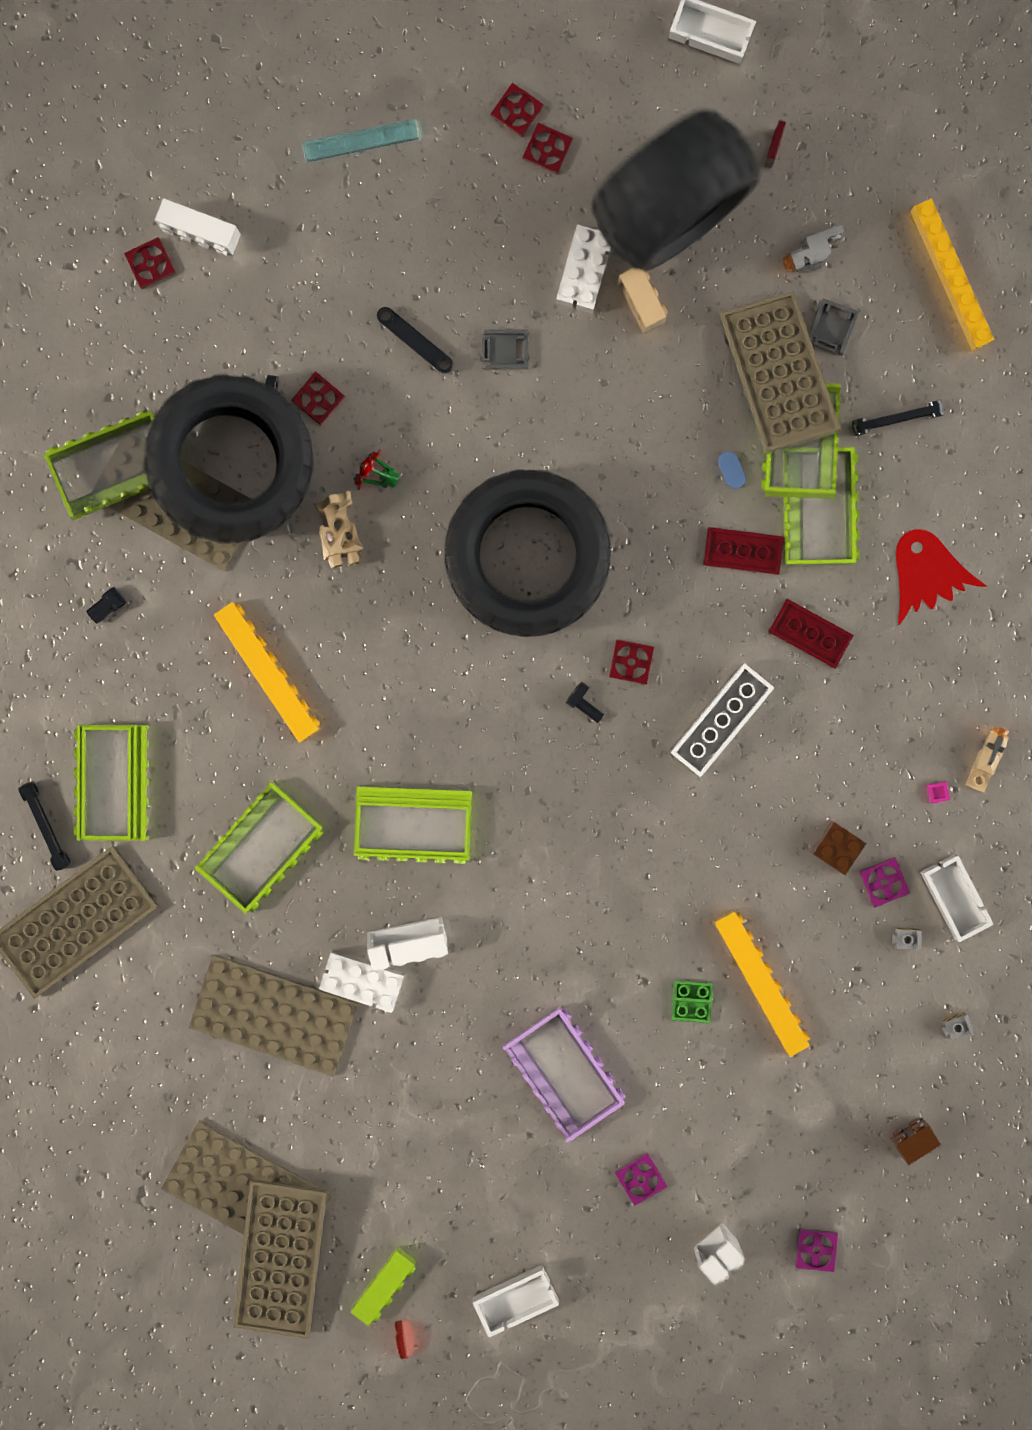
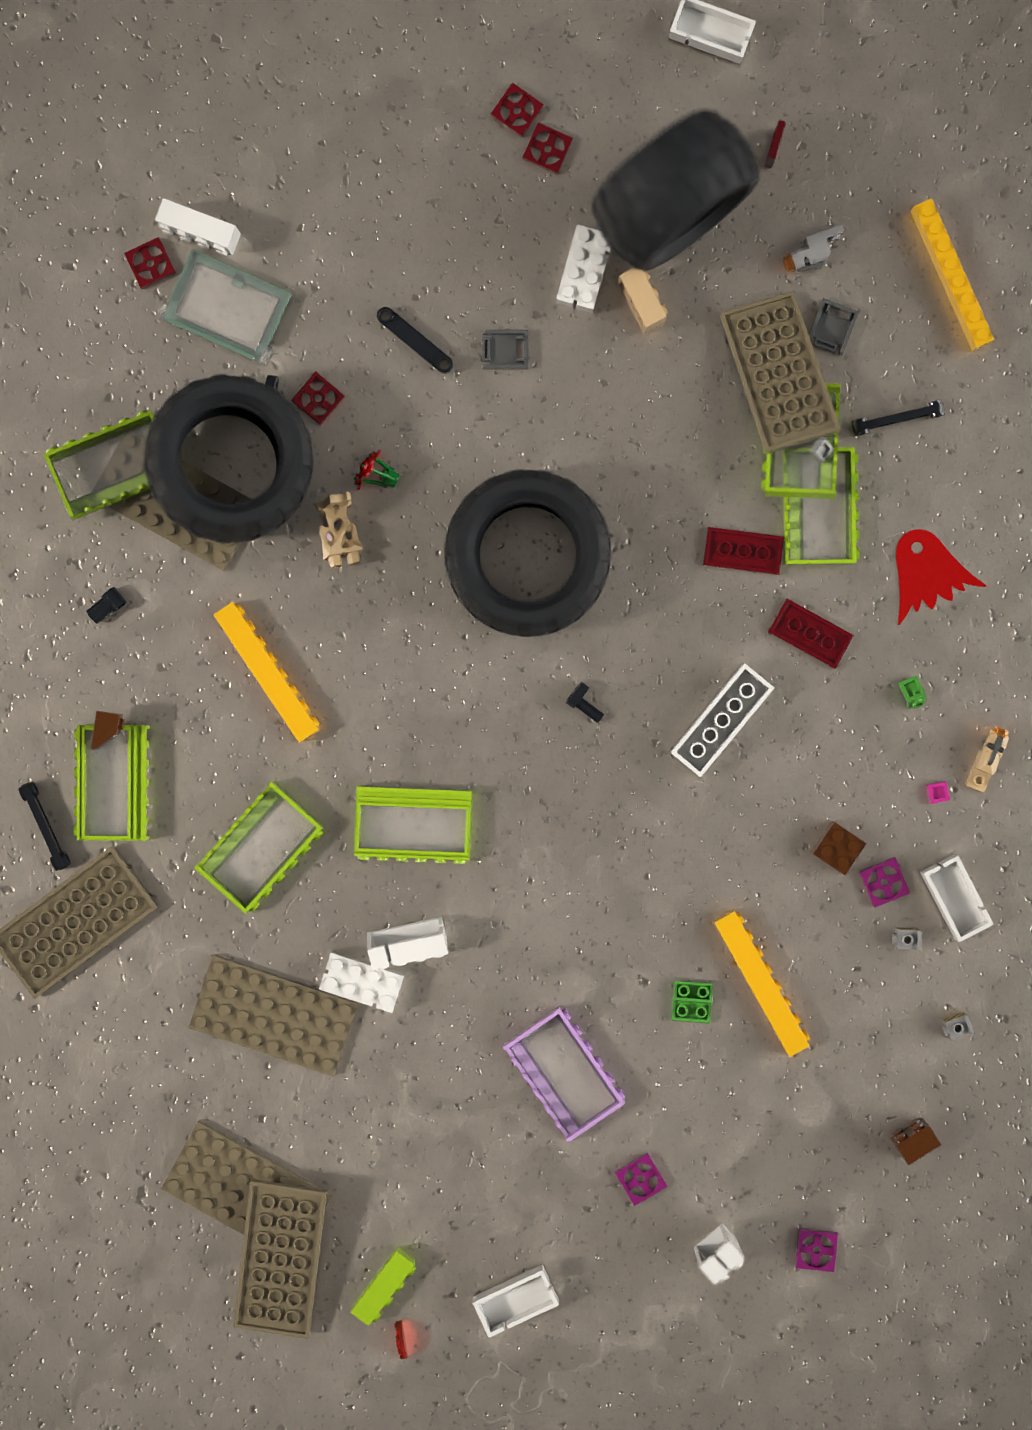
clear light blue tile [302,119,419,162] -> none
dark red piece [609,640,654,684] -> none
medium blue tile [718,451,746,489] -> none
none -> reddish brown slope [91,711,125,750]
none -> clear door [159,249,292,366]
none -> light grey tile [809,437,833,464]
none -> bright green bracket [898,676,926,709]

